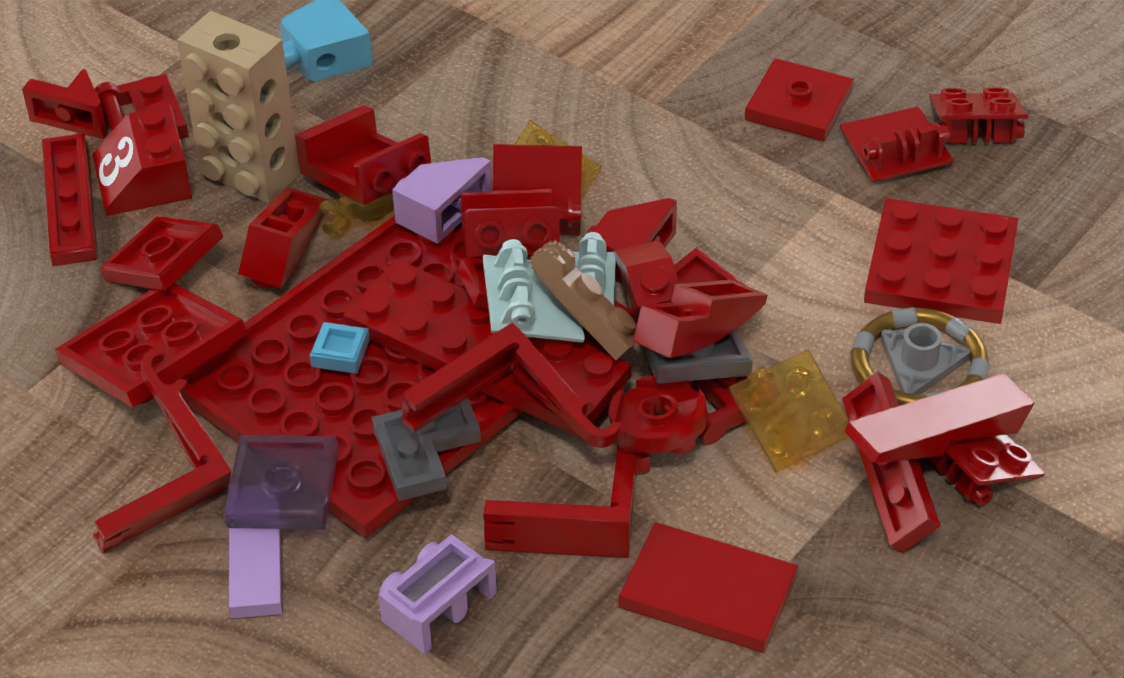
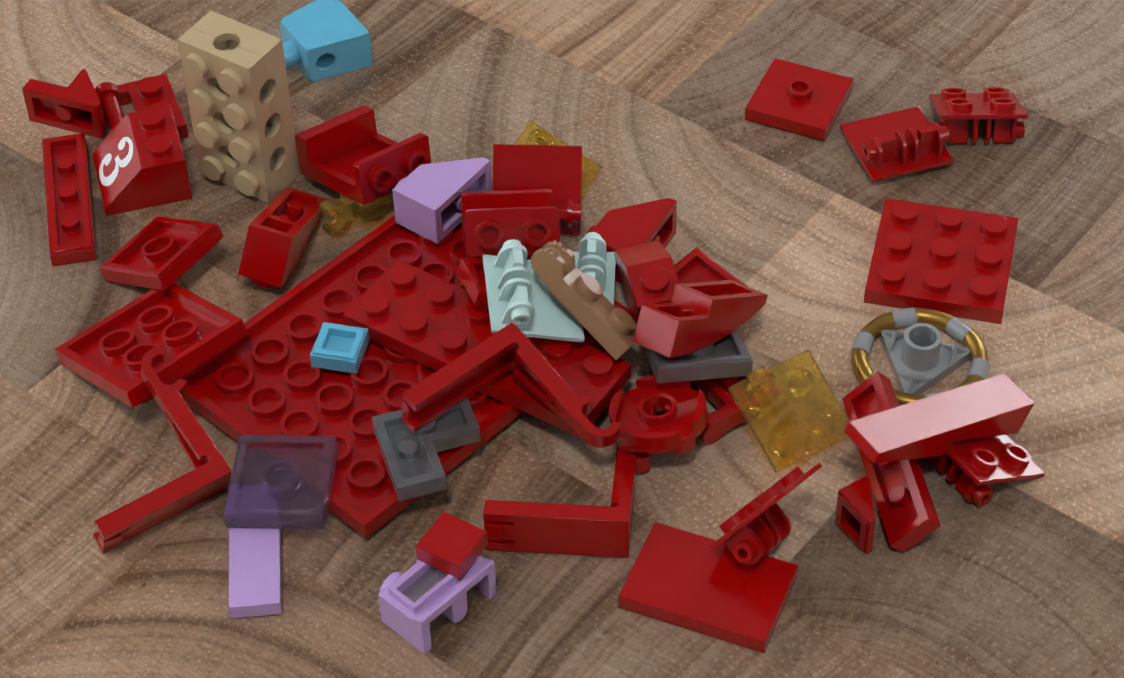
none -> red tile [416,511,488,579]
none -> red hinge [709,463,822,565]
none -> red slope [835,476,876,555]

